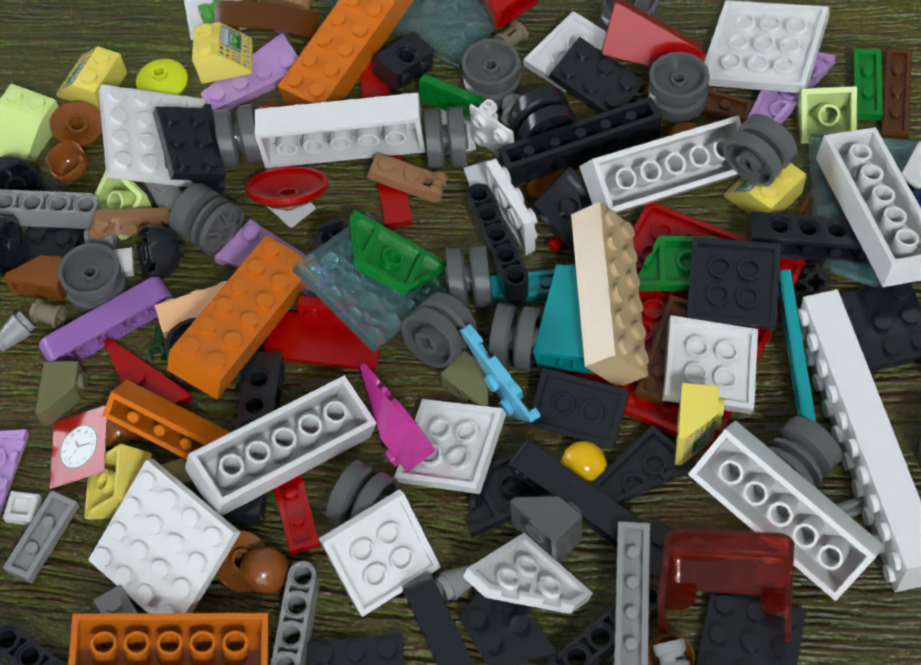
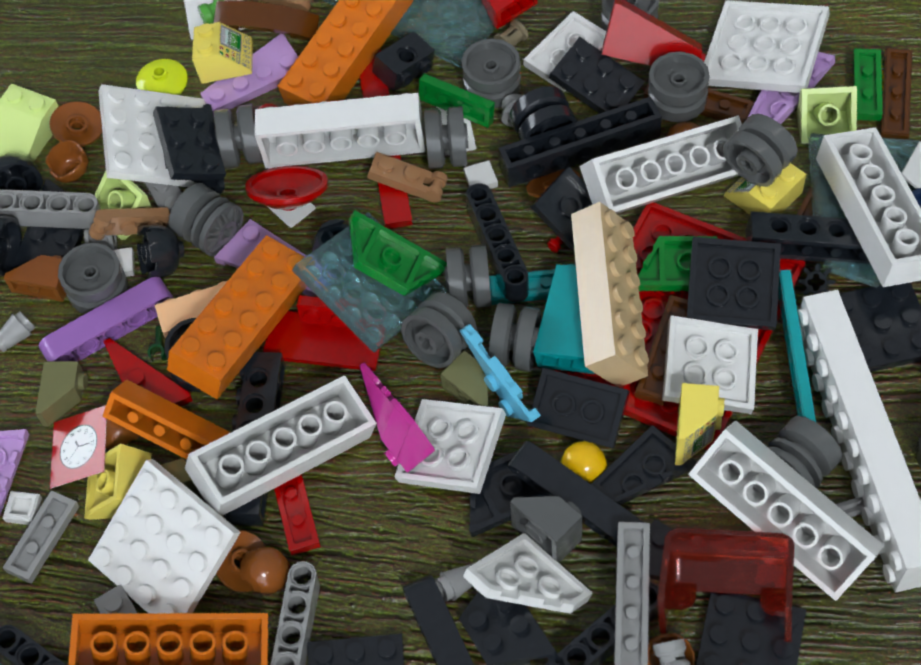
dark tan bush [29,298,67,330] -> none
light yellow slope [56,46,127,111] -> none
white plate [319,489,441,617] -> none
dark grey wheel [326,460,398,526] -> none
white hinge [469,99,514,158] -> none
white plate [486,158,538,256] -> none

